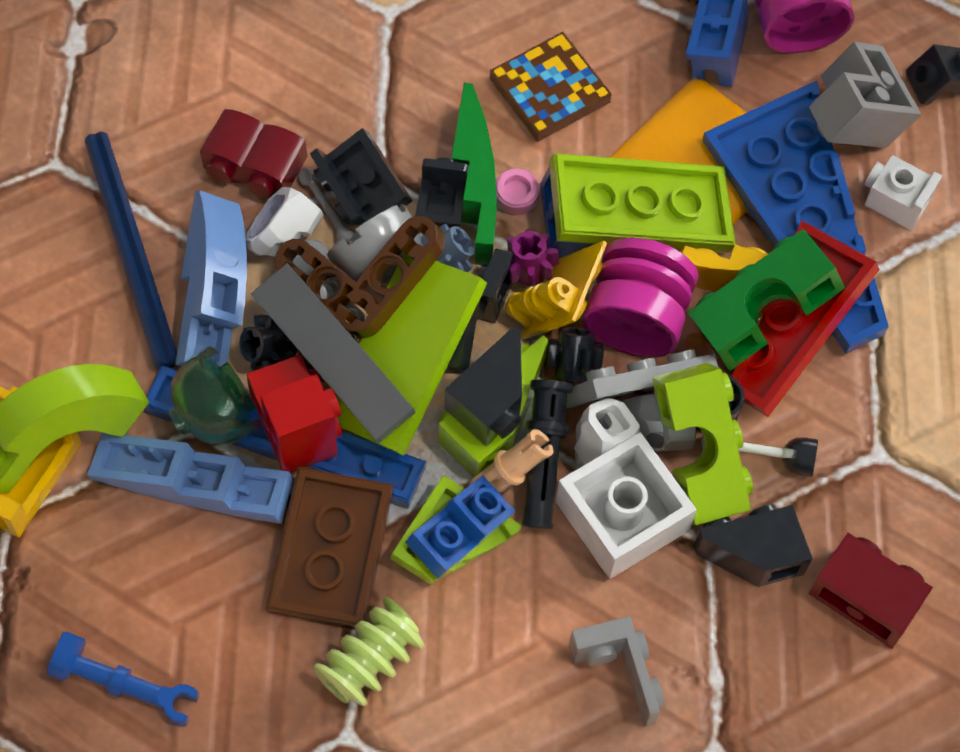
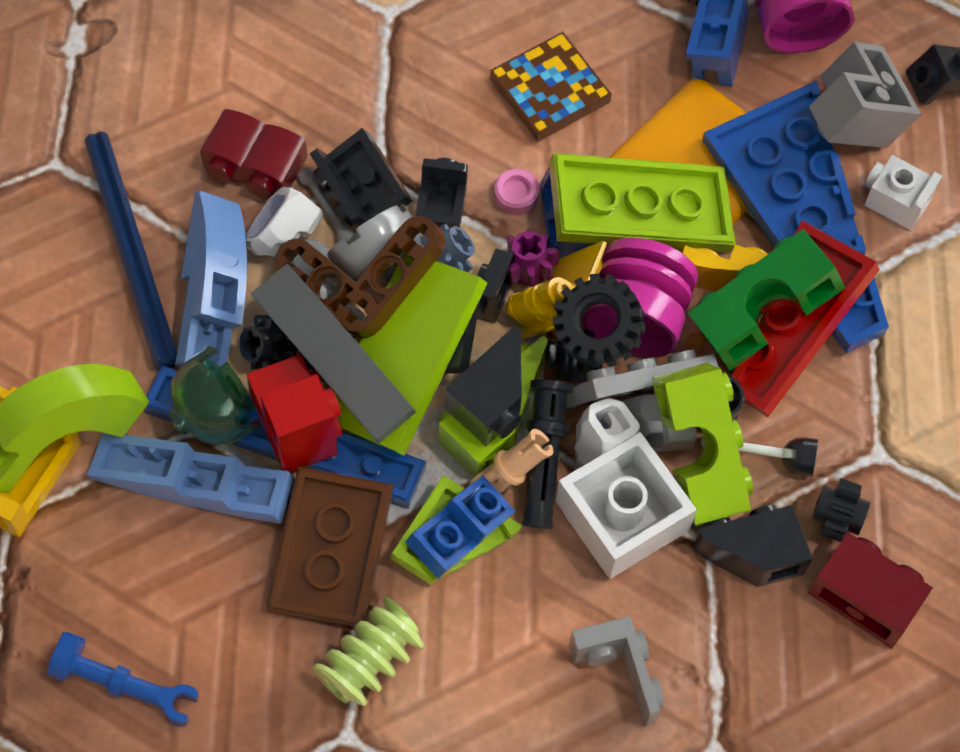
green slope [451,82,497,265] -> none
none -> black tyre [553,273,646,368]
none -> black gear [811,478,871,542]

